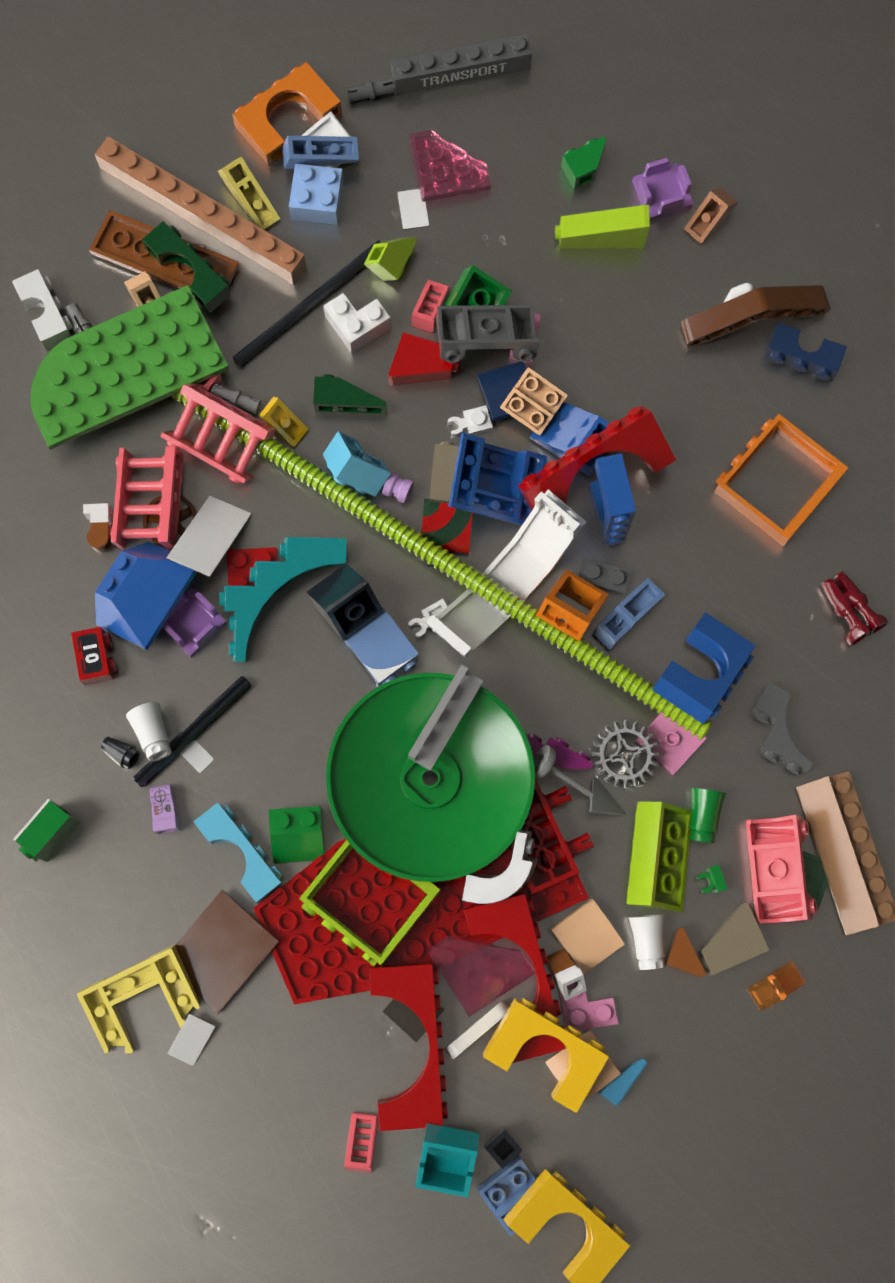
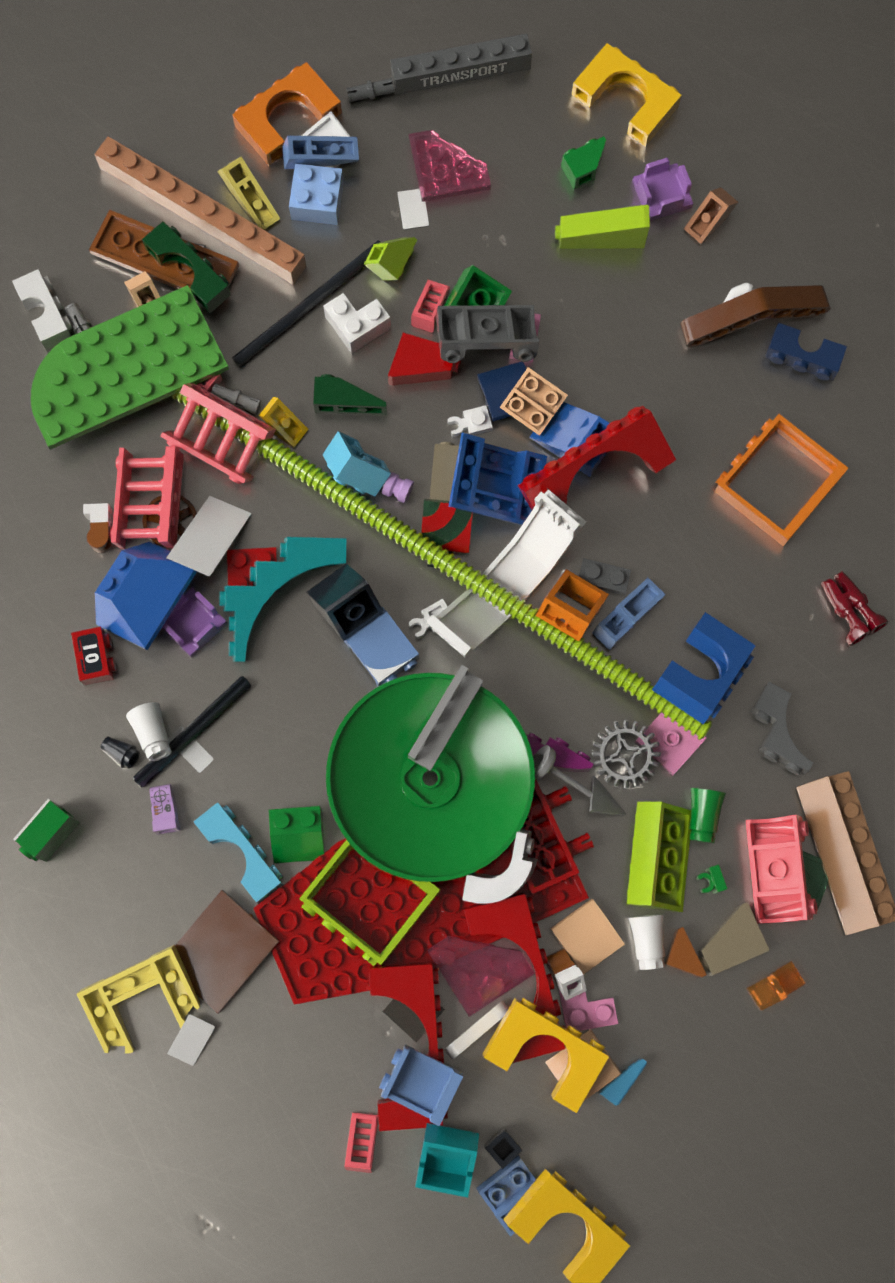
blue arch [588,453,636,546] -> none
none -> medium blue panel [379,1044,463,1126]
none -> yellow arch [572,43,682,147]

